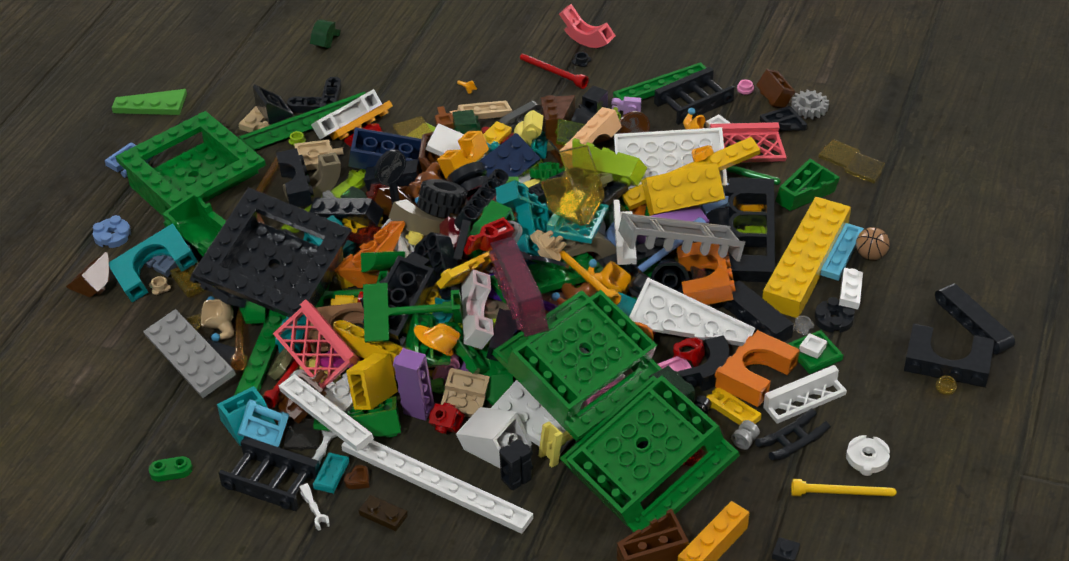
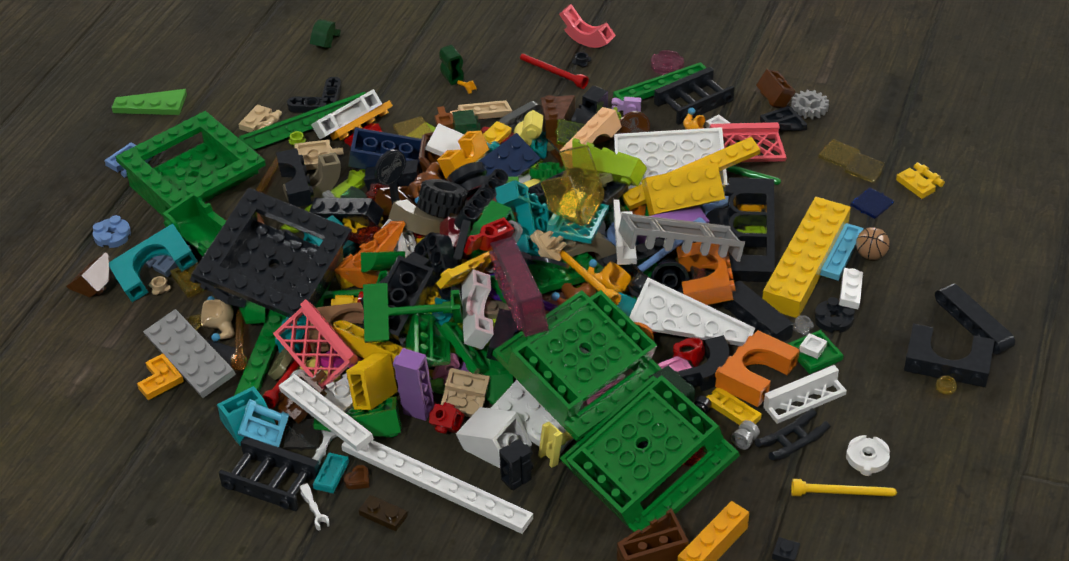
green plate [149,456,193,482] -> none
black slope [253,84,293,124] -> none
light yellow plate [405,231,424,246] -> none
light orange piece [414,323,460,356] -> none
light orange tile [692,145,714,162] -> none
bright pink plate [737,79,754,95] -> none
green wedge [775,159,840,211] -> none
none -> light orange plate [137,354,184,400]
none -> dark green brick [439,45,464,86]
none -> clear pink tile [651,50,684,75]
none -> clear blue piece [850,187,894,219]
none -> yellow plate [896,162,945,199]

